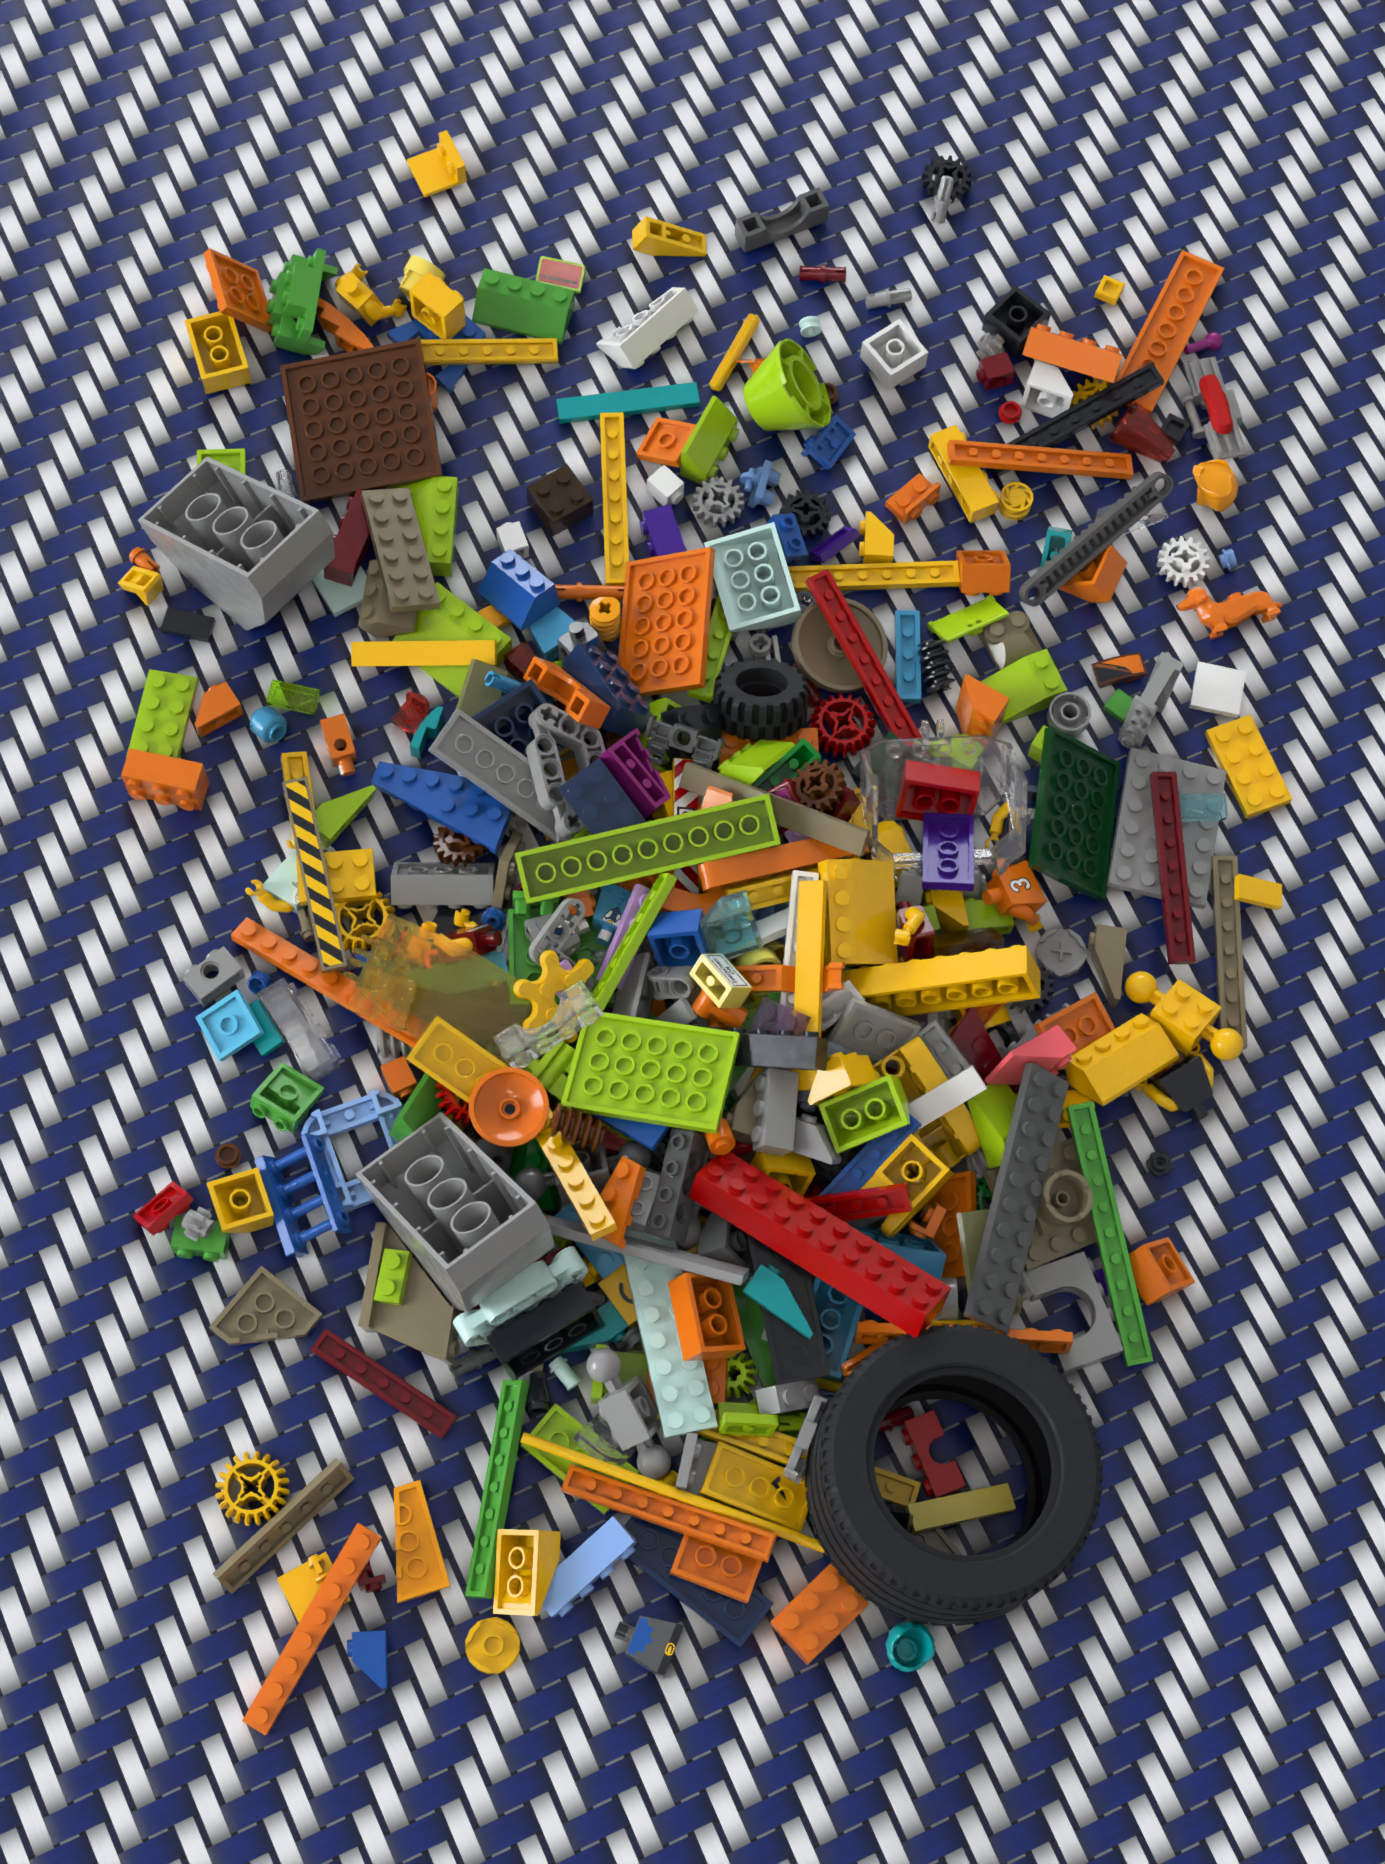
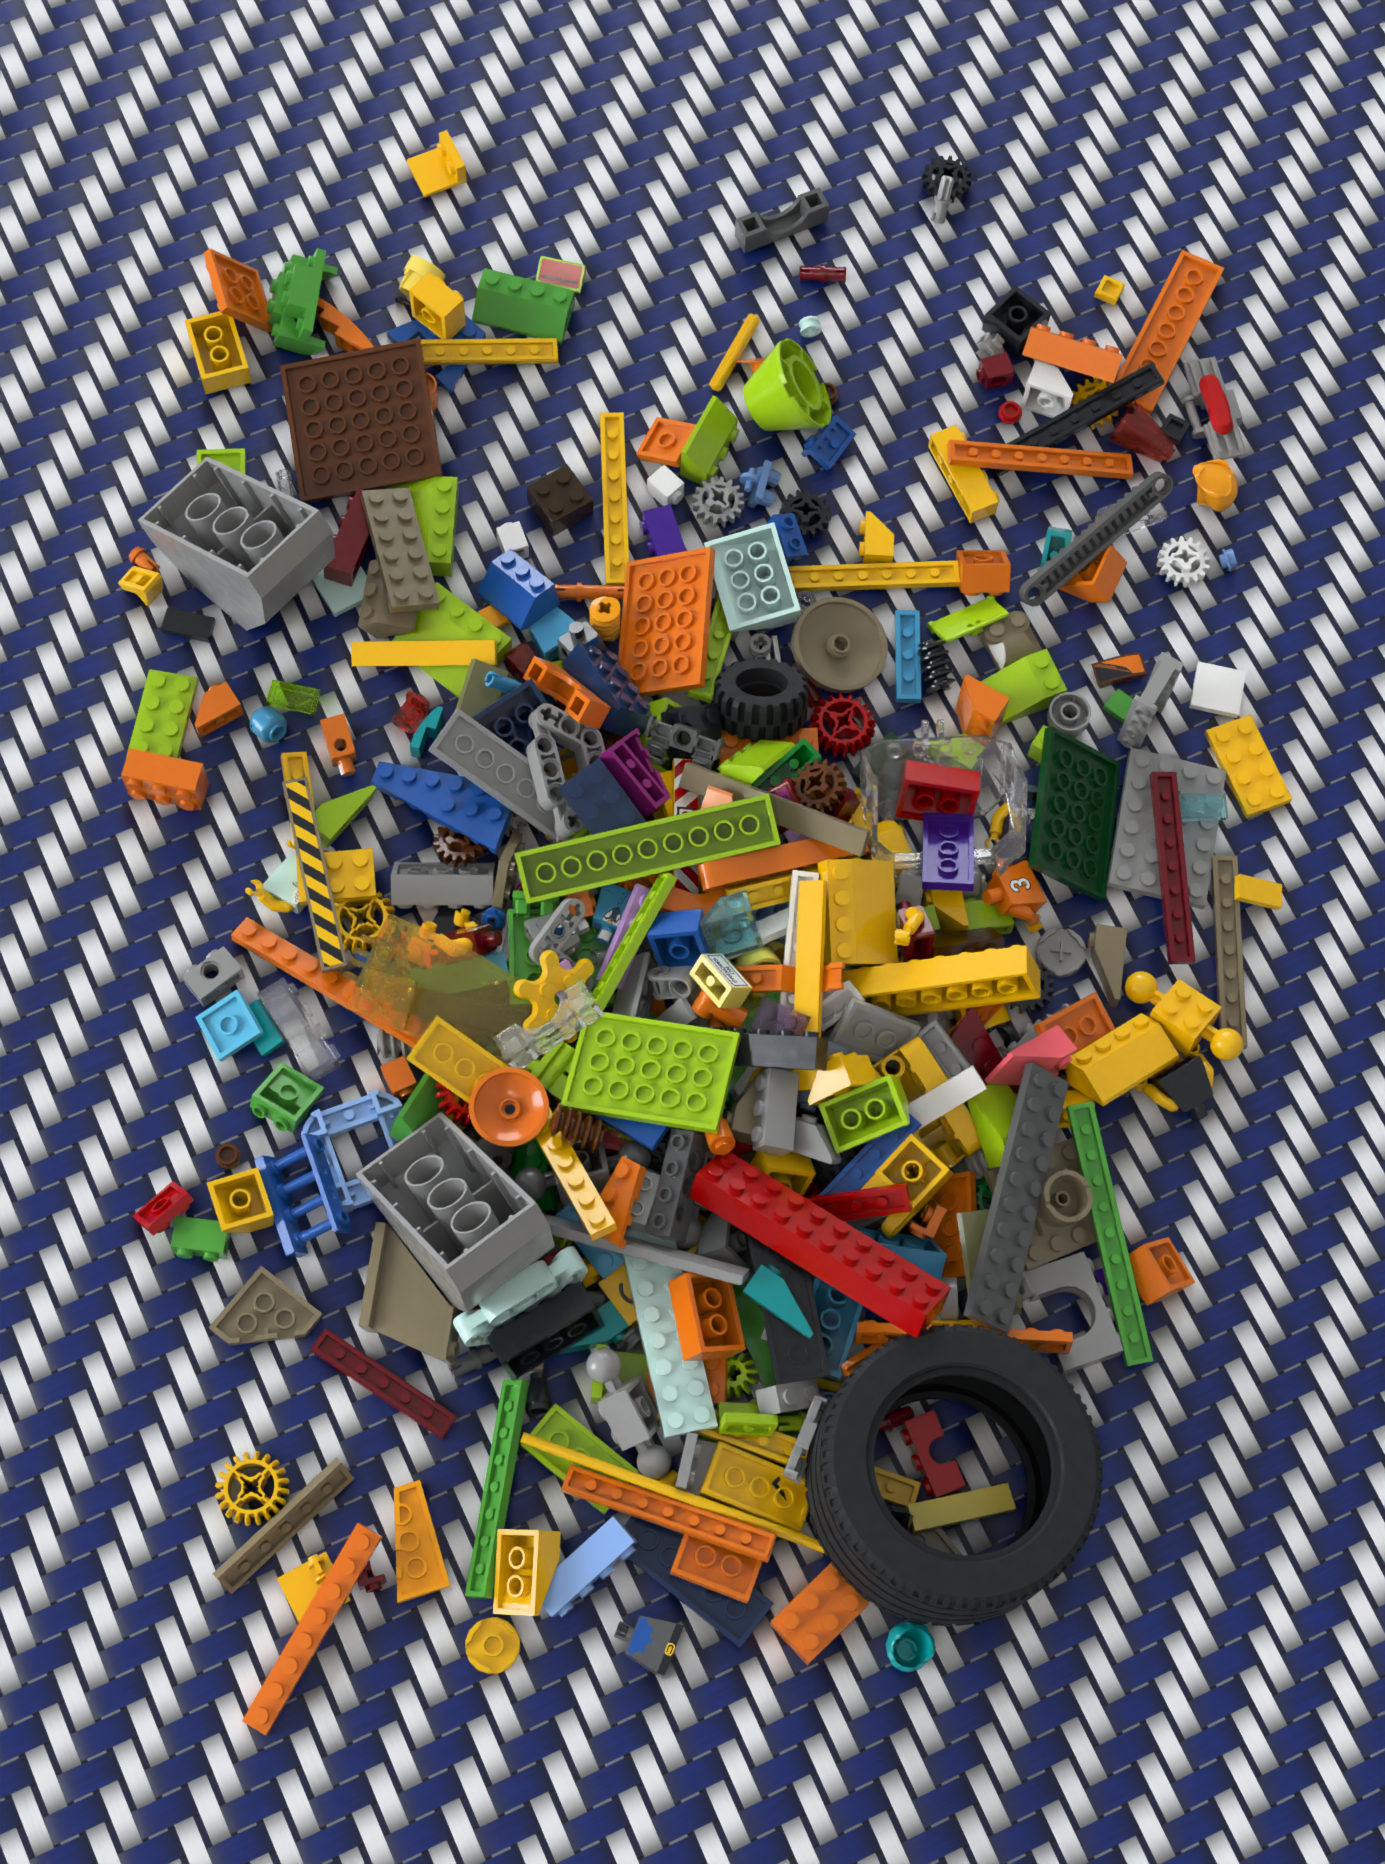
light grey gear [181,1206,215,1242] -> none
blue plate [247,970,272,995] -> none
dark tan pin [297,908,315,942] -> none
yellow torso [335,263,407,327] -> none
blue slope [347,1631,388,1691] -> none
lime plate [374,1248,413,1306] -> none
light aqua pin [548,1356,581,1391] -> none
teal tile [556,382,700,424] -> none
clear tile [573,1413,635,1465] -> none
white wedge [596,287,699,369] -> none
yellow slope [632,216,707,256] -> none
red plate [805,569,923,748] -> none
dark purple tile [808,526,860,563] -> none
white brick [860,319,928,390] -> none
light grey axle [865,288,912,310] -> none
orange bracket [885,473,941,524] -> none
yellow wheel [998,482,1033,520] -> none
black plate [1146,1151,1172,1176] -> none
orange animal [1176,587,1282,640] -> none
magenta bar [1184,332,1223,355] -> none

